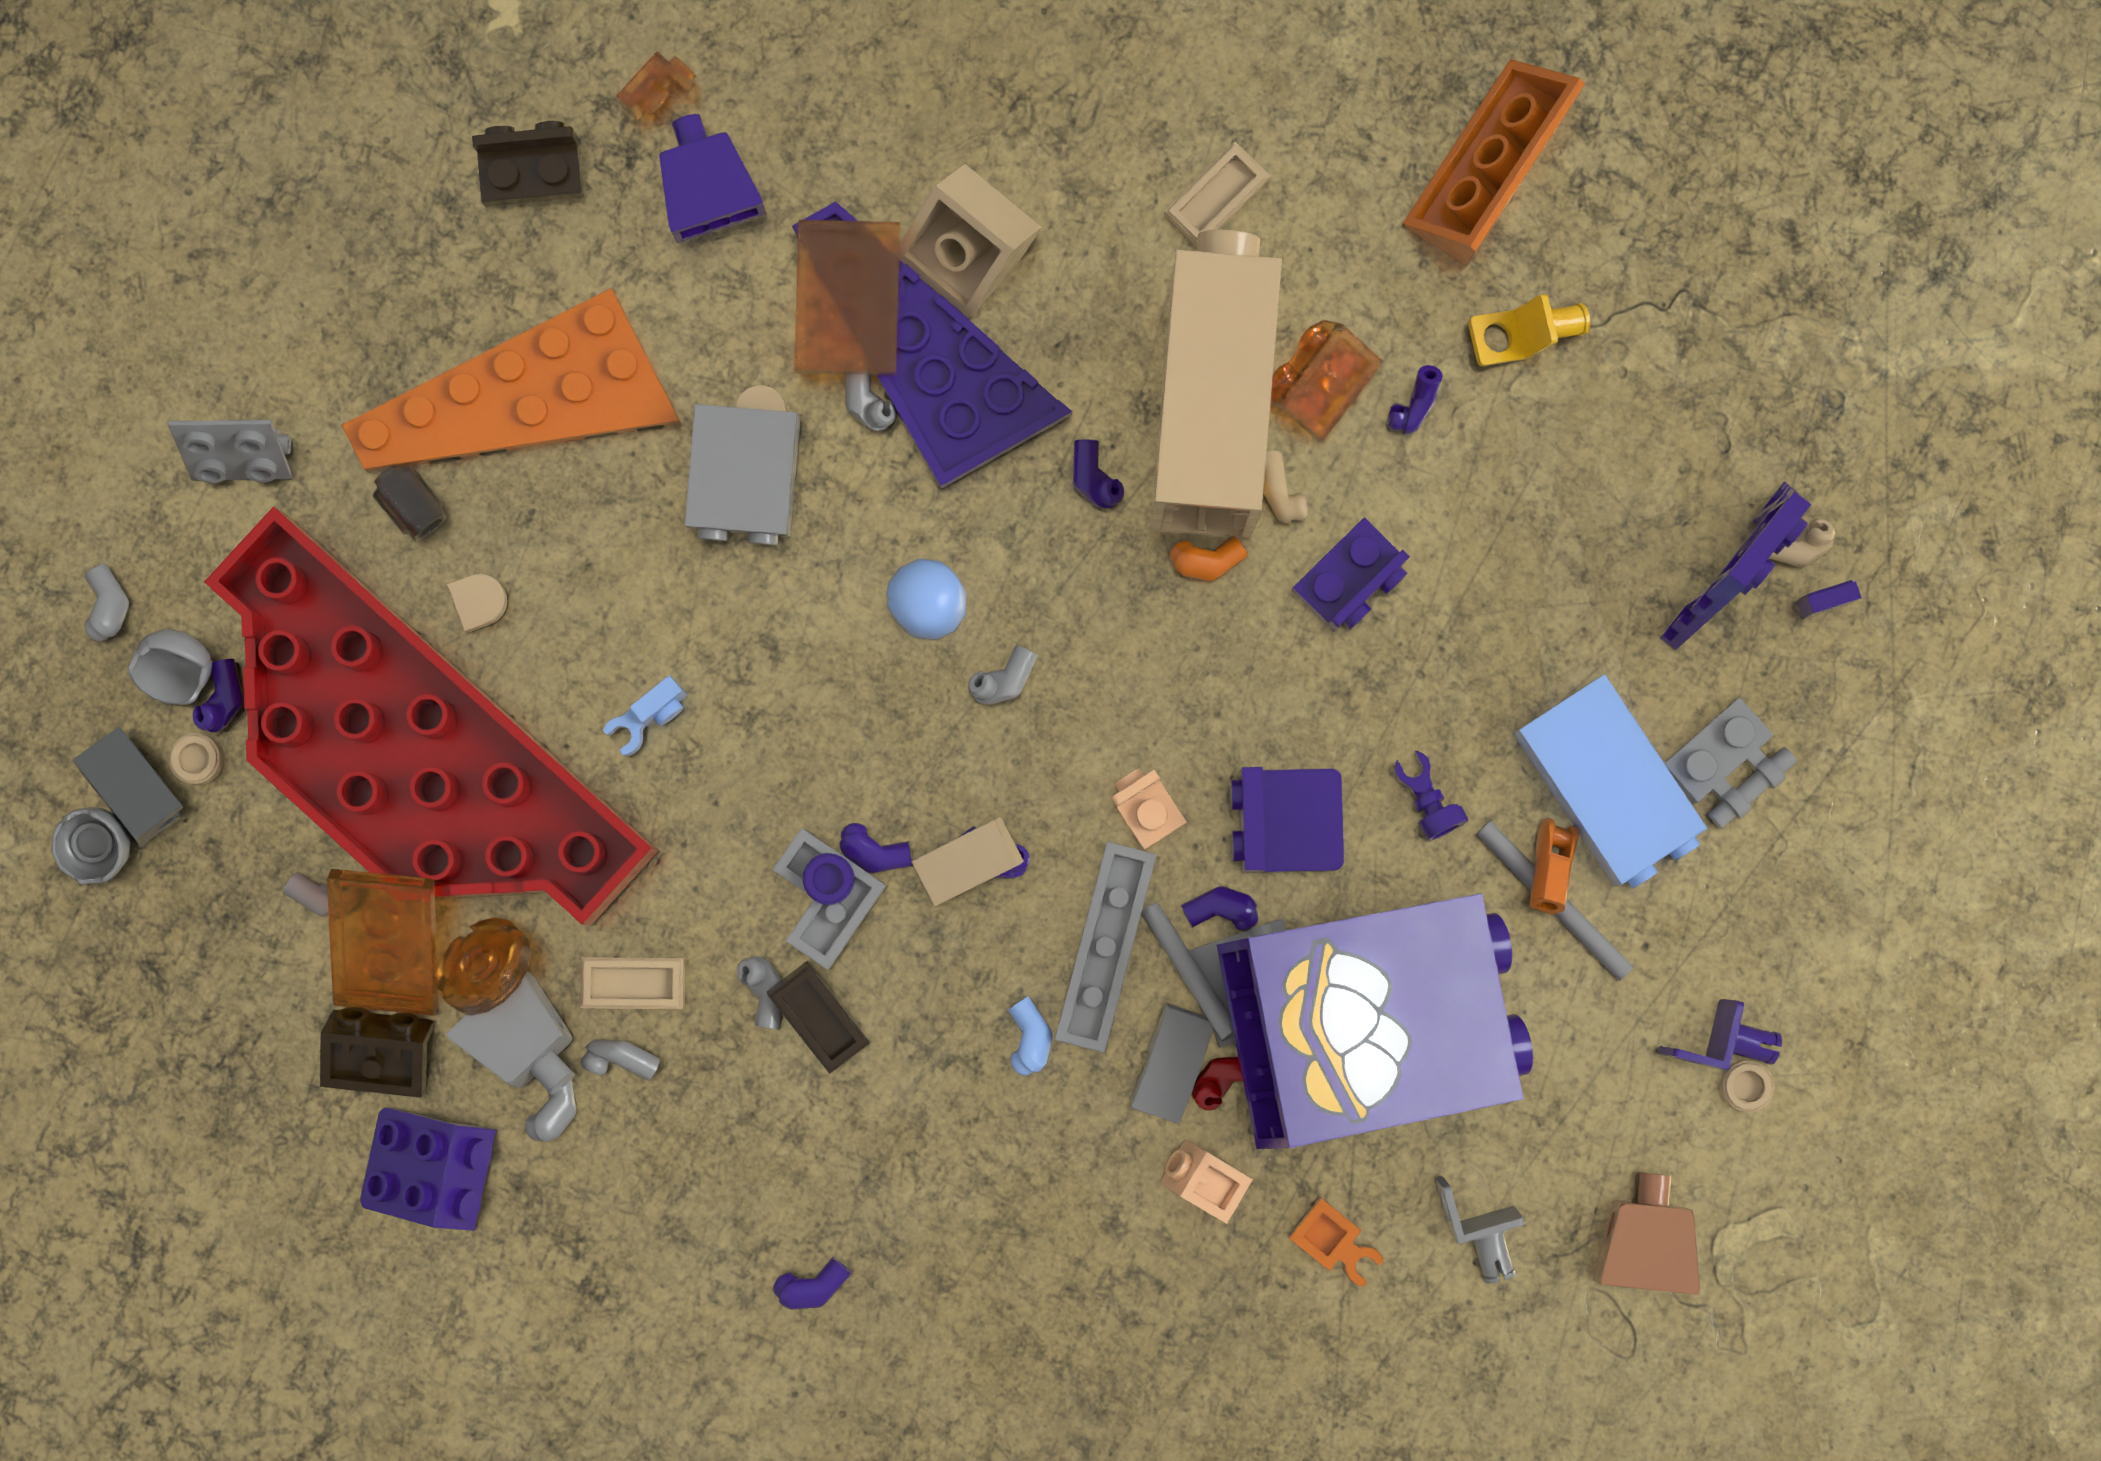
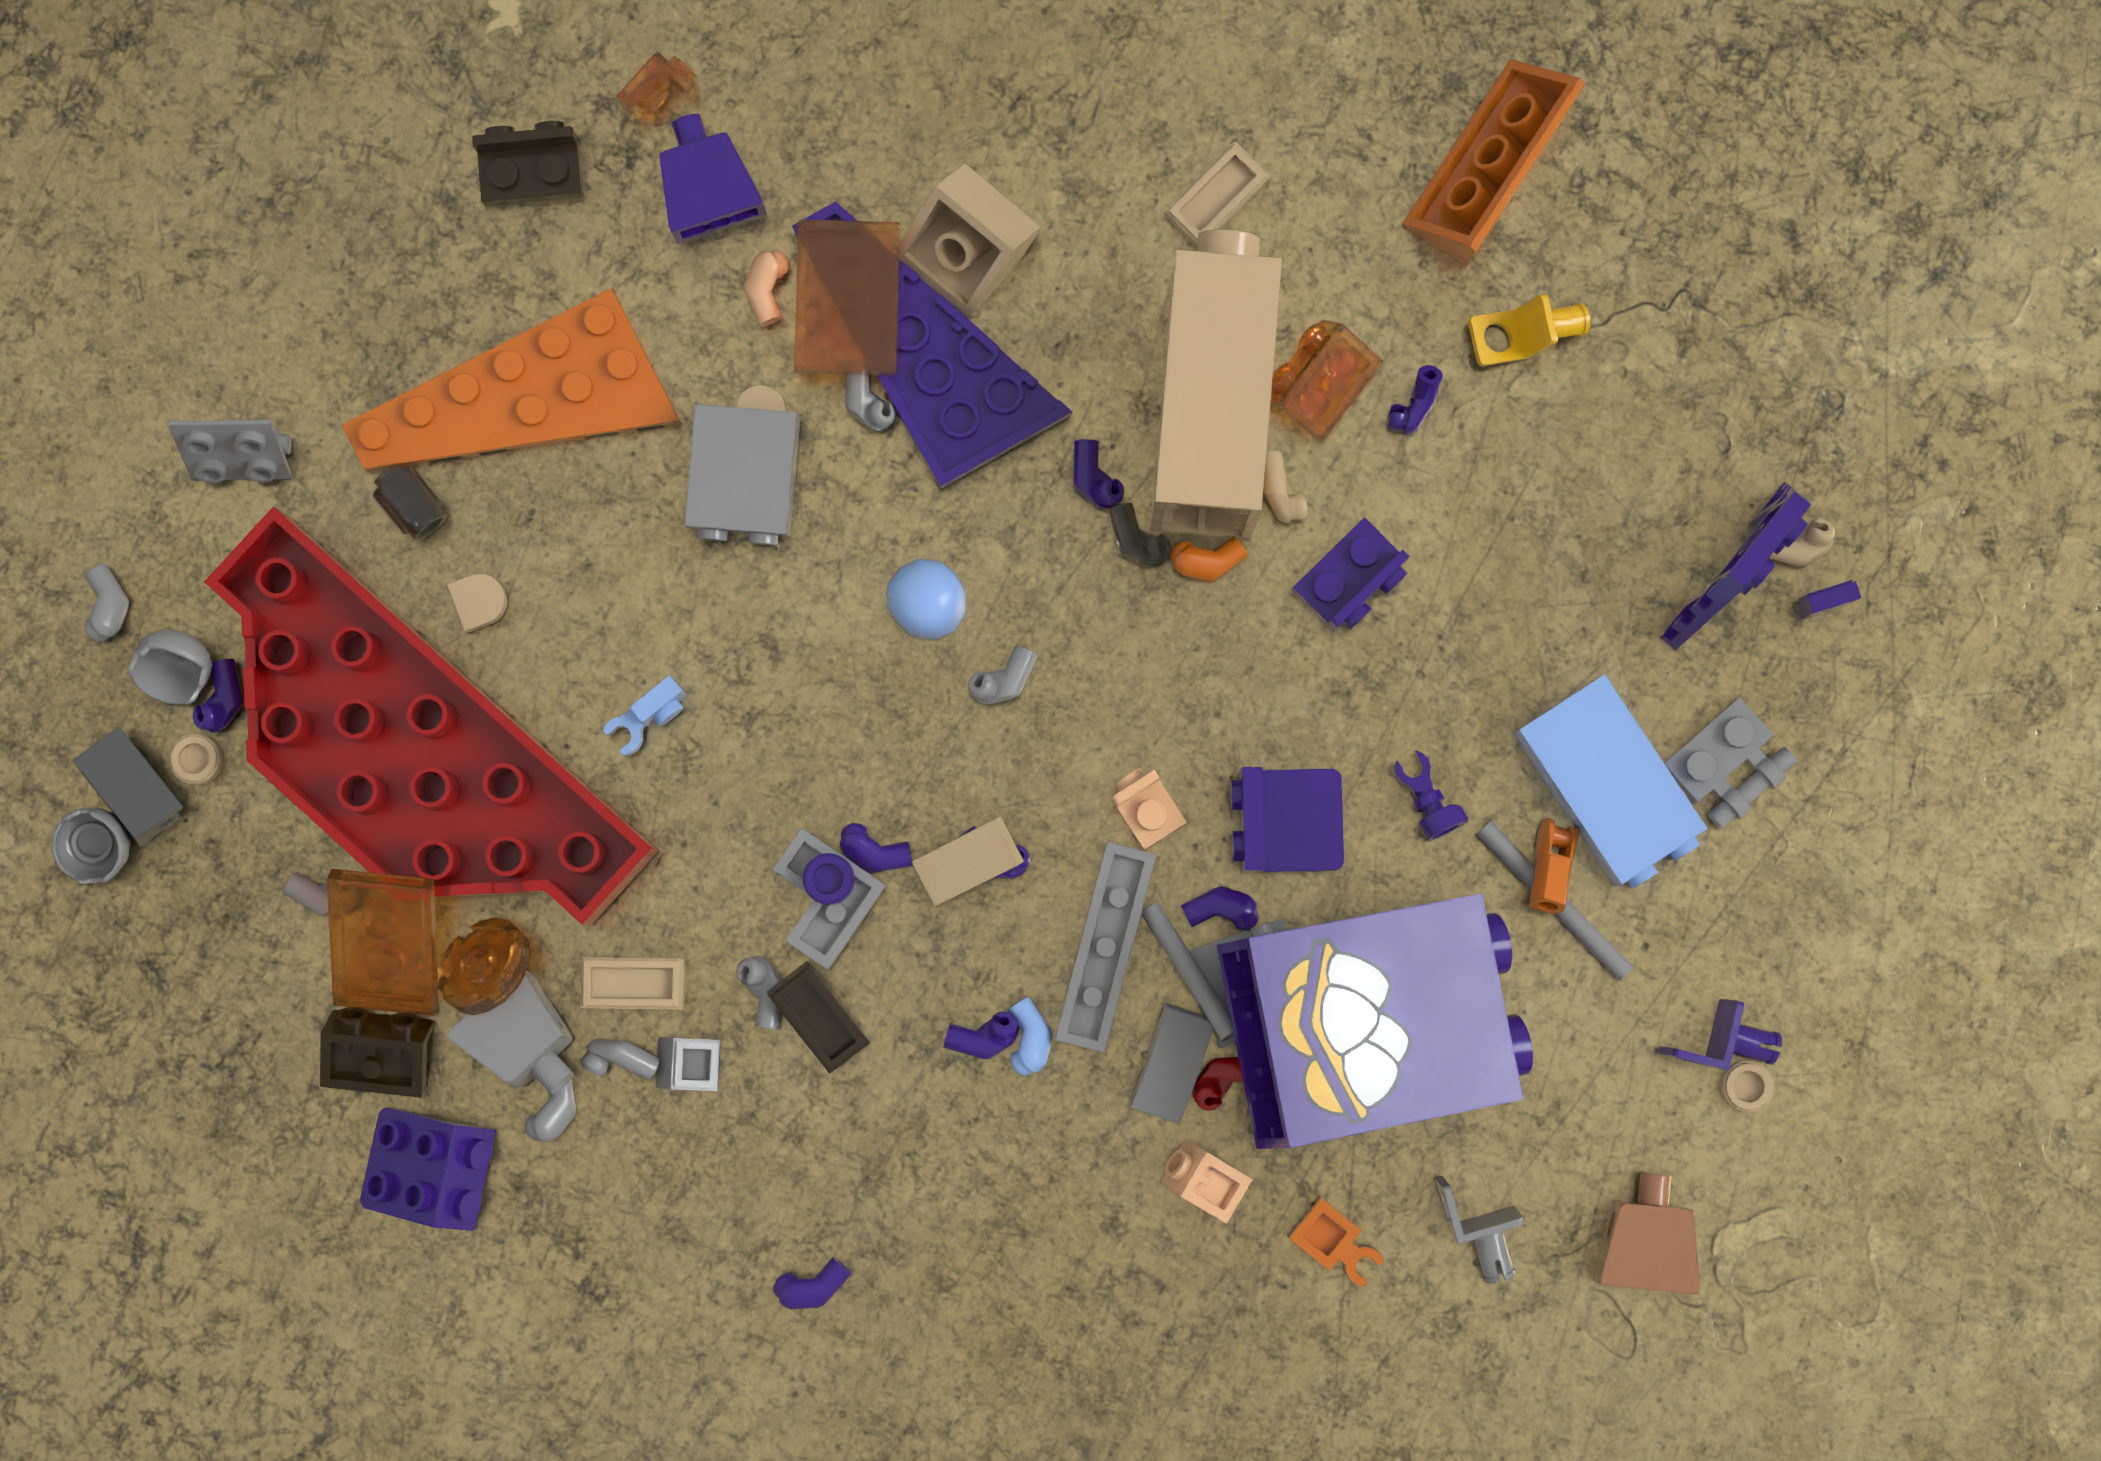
none -> light grey slope [656,1037,720,1091]
none -> light nougat arm [744,250,789,327]
none -> dark purple arm [943,1011,1019,1059]
none -> clear smoke arm [1109,503,1172,566]

